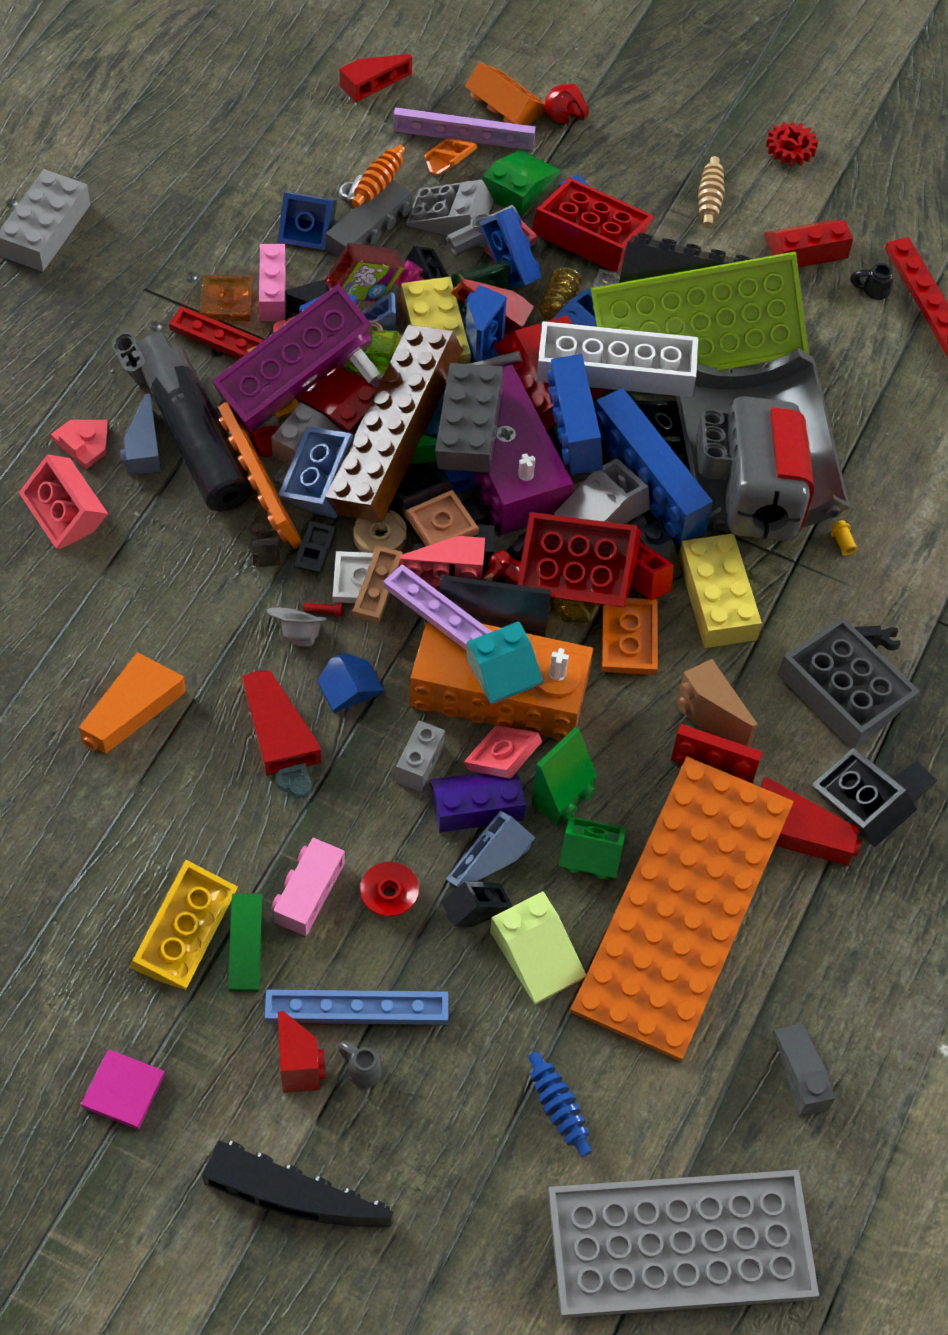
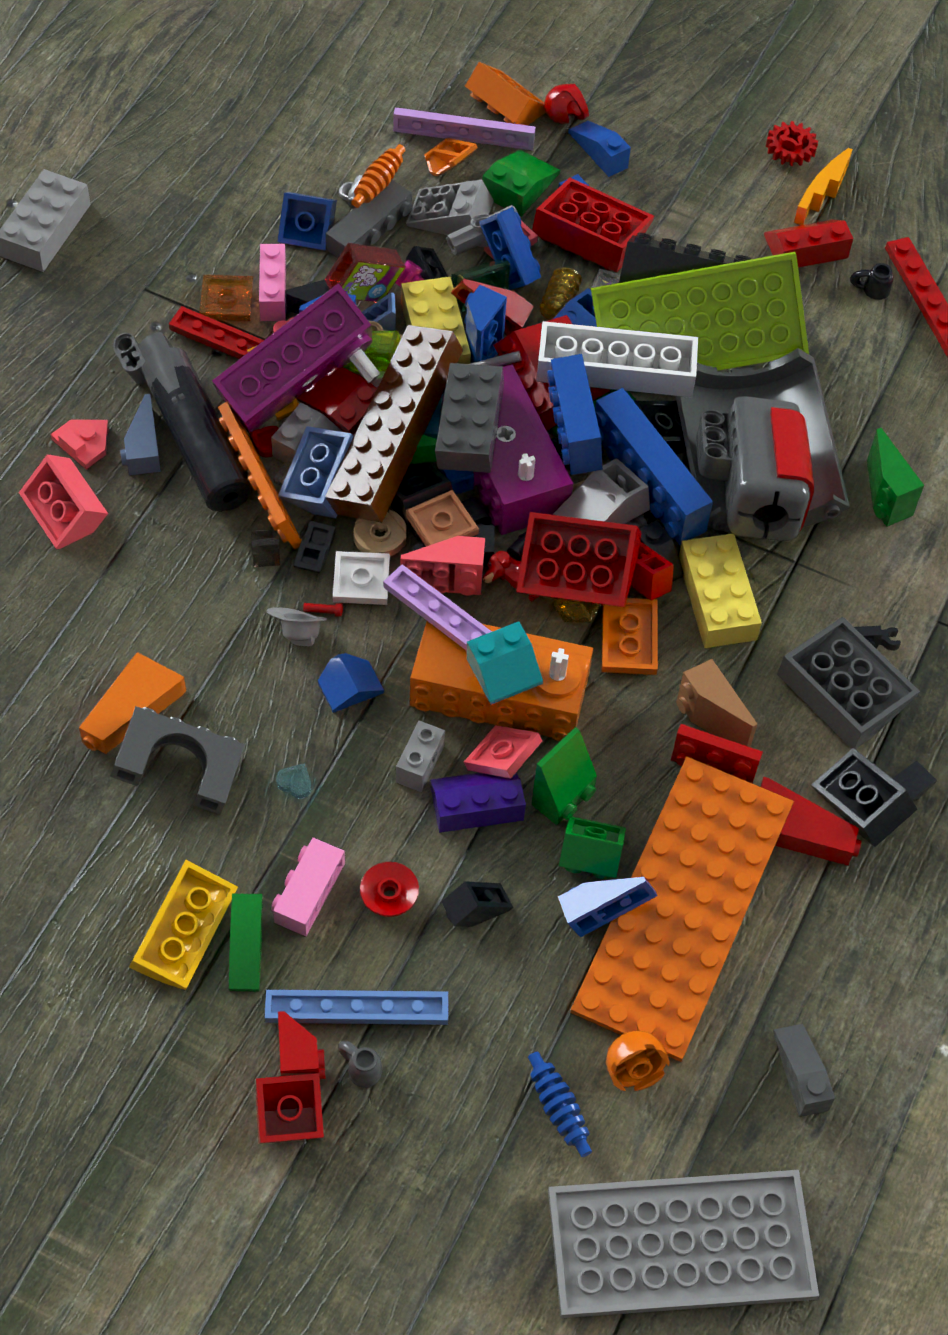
dark pink tile [81,1049,165,1130] -> none
black slope [202,1140,394,1227] -> none
red slope [242,670,321,776] -> none
red slope [339,54,412,102] -> none
medium nougat plate [352,545,403,624] -> none
black slope [439,575,551,637] -> none
sand blue slope [446,811,535,888] -> none
yellowish green slope [490,892,586,1005] -> none
tan piece [698,156,725,228] -> none
yellow pin [830,520,858,556] -> none
none -> dark grey arch [110,706,245,815]
none -> red slope [256,1073,324,1144]
none -> slope [558,877,658,938]
none -> blue slope [568,121,631,177]
none -> orange cylinder [606,1031,670,1091]
none -> light orange slope [794,148,853,225]
none -> green slope [867,428,924,527]

